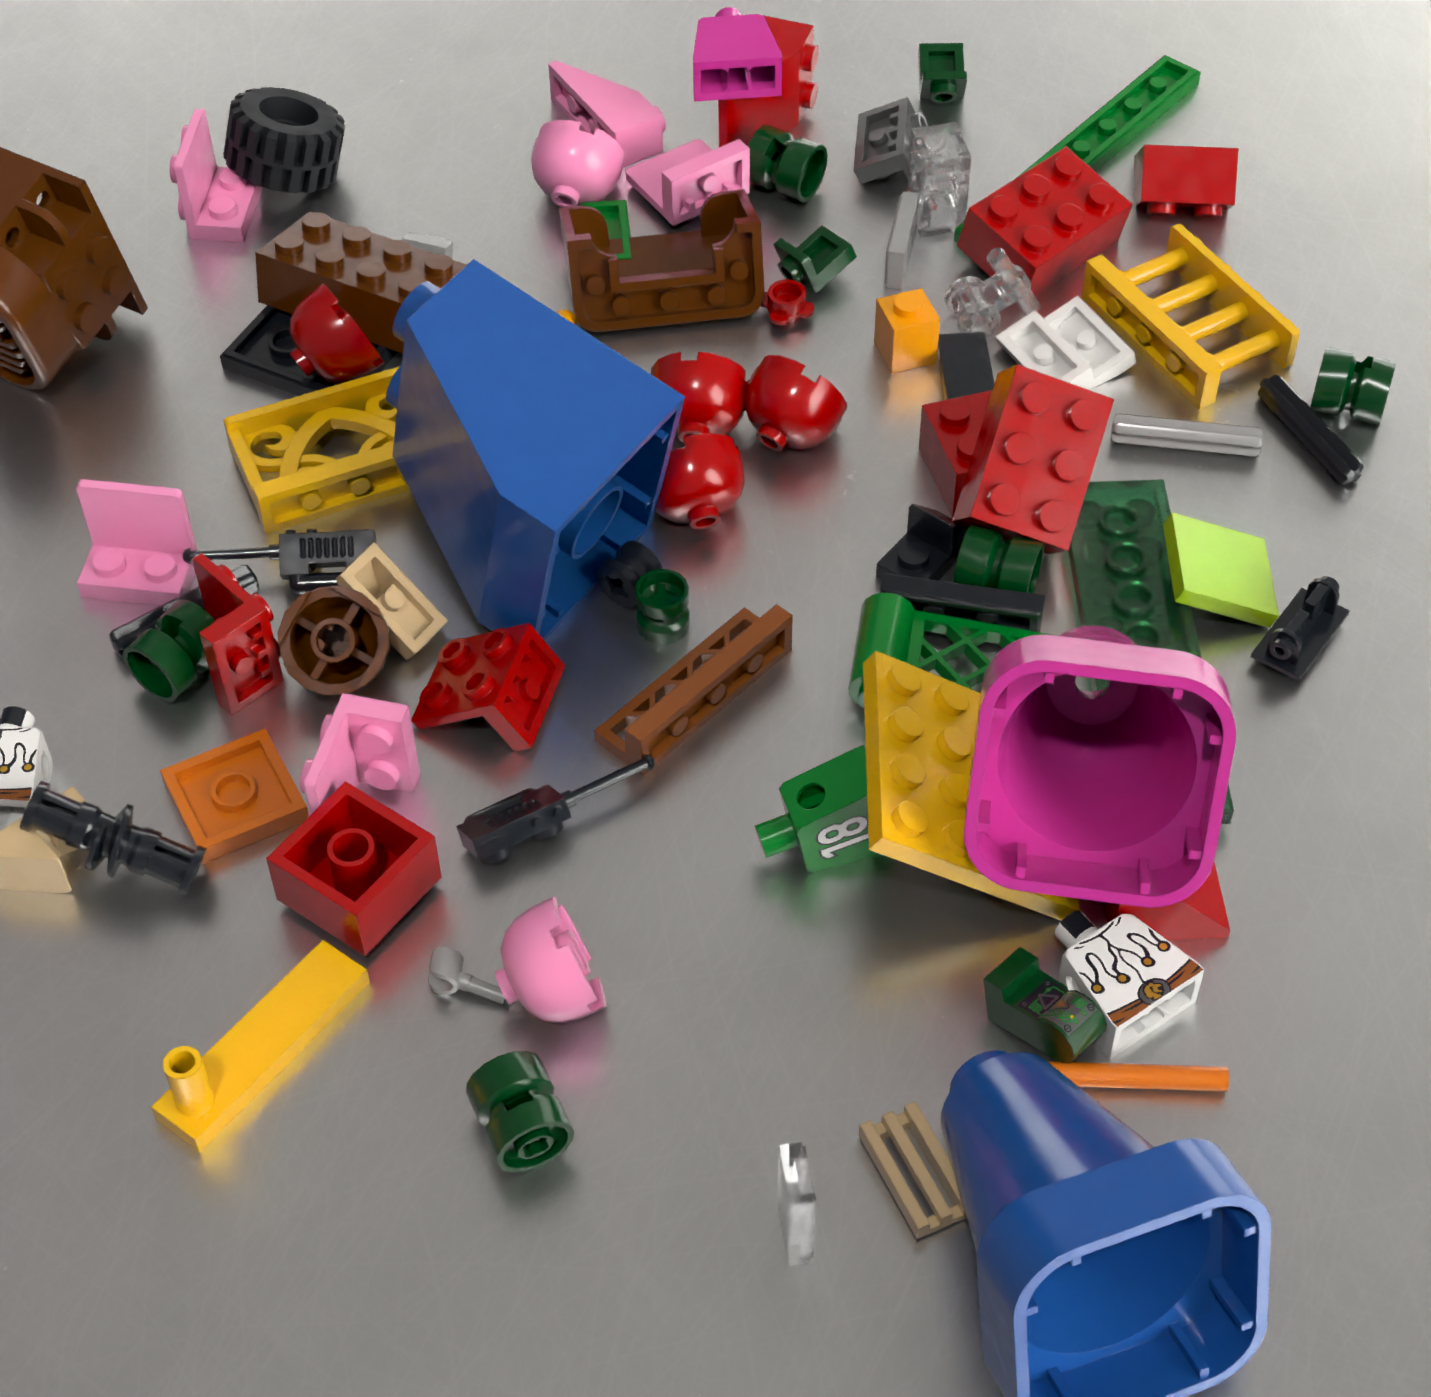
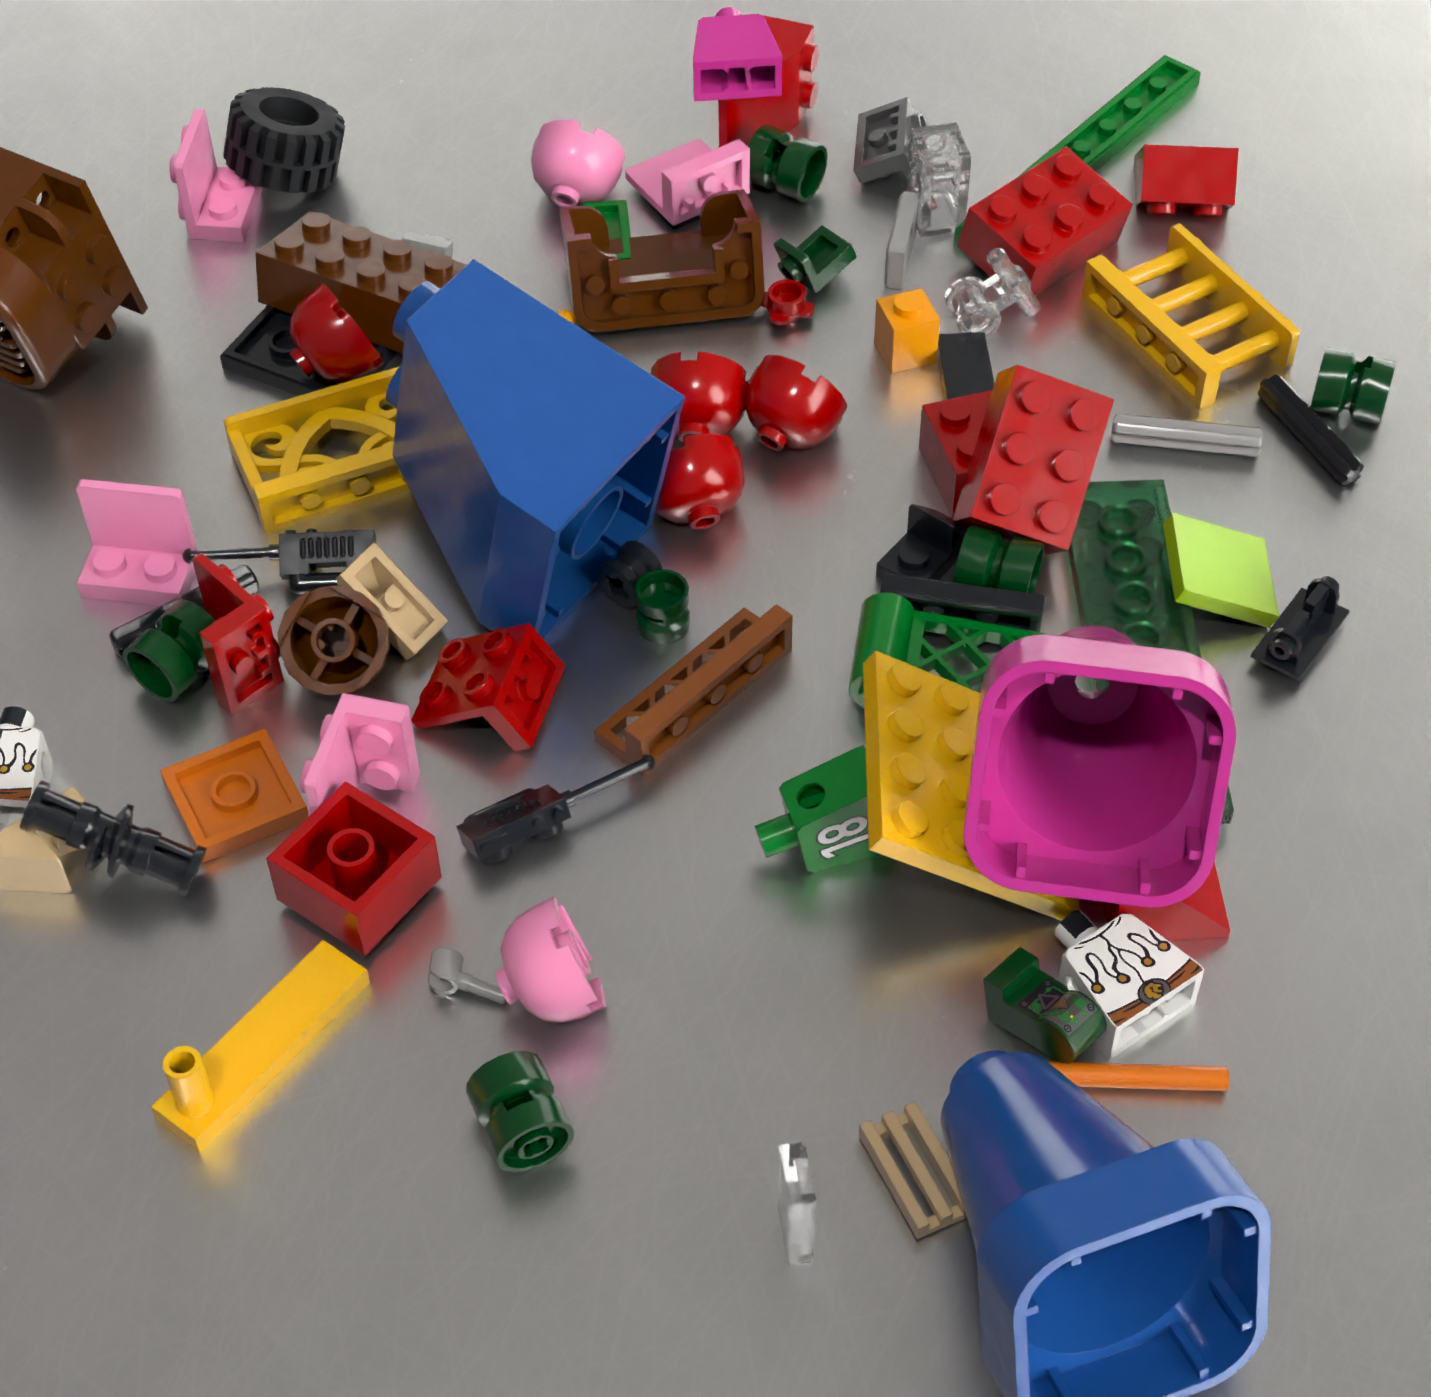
bright pink slope [548,61,666,168] -> none
dark green bracket [918,43,967,104] -> none
white slope [996,295,1137,390] -> none

